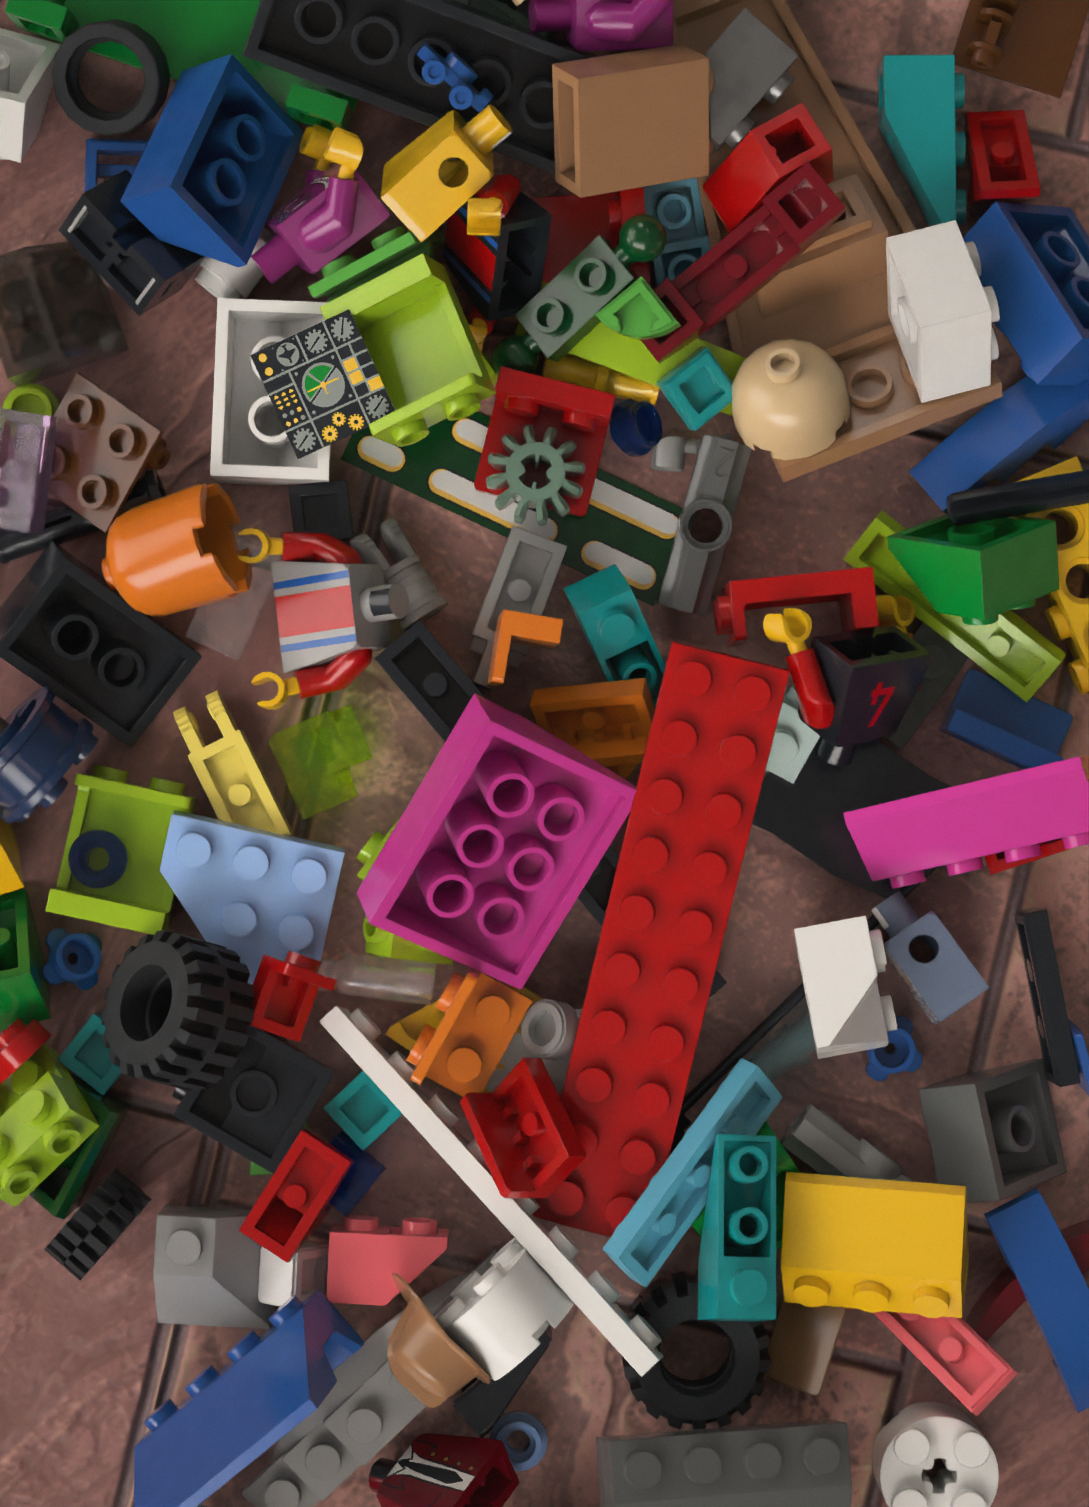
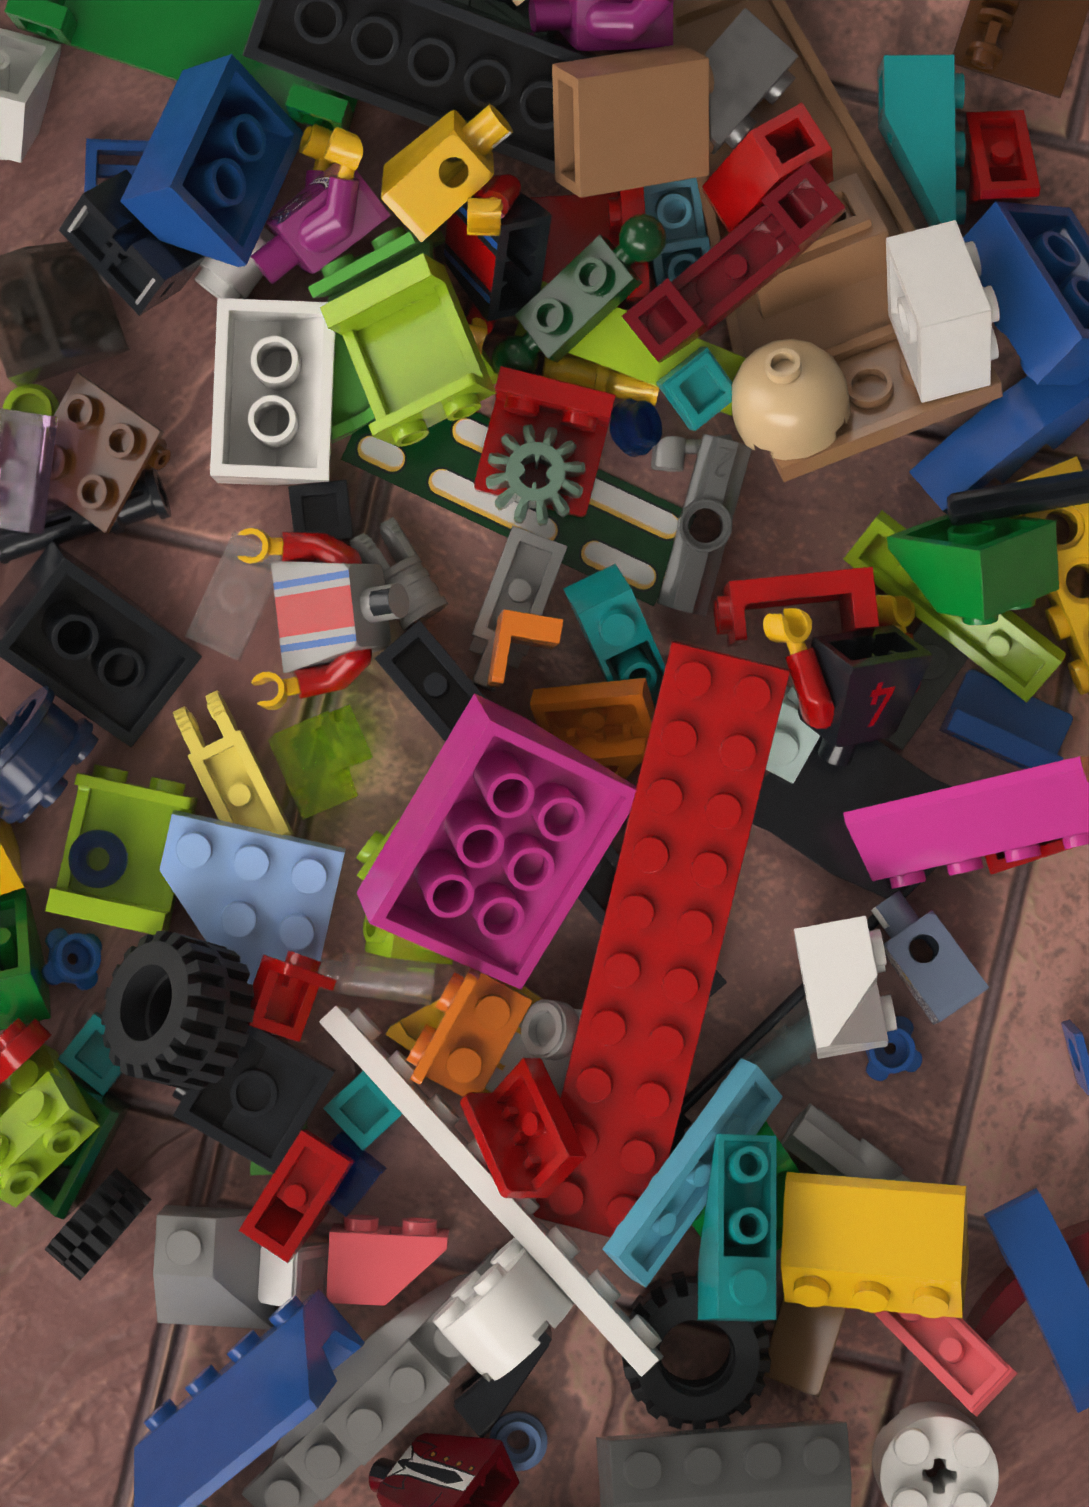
black tyre [51,19,170,136] -> none
orange cylinder [101,483,253,616] -> none
sticker [250,309,395,459] -> none
medium nougat piece [387,1273,491,1408] -> none
blue piece [417,42,494,113] -> none
bright green tile [595,276,681,339] -> none
dark grey slope [919,1058,1067,1203] -> none
black tile [1014,907,1081,1087] -> none

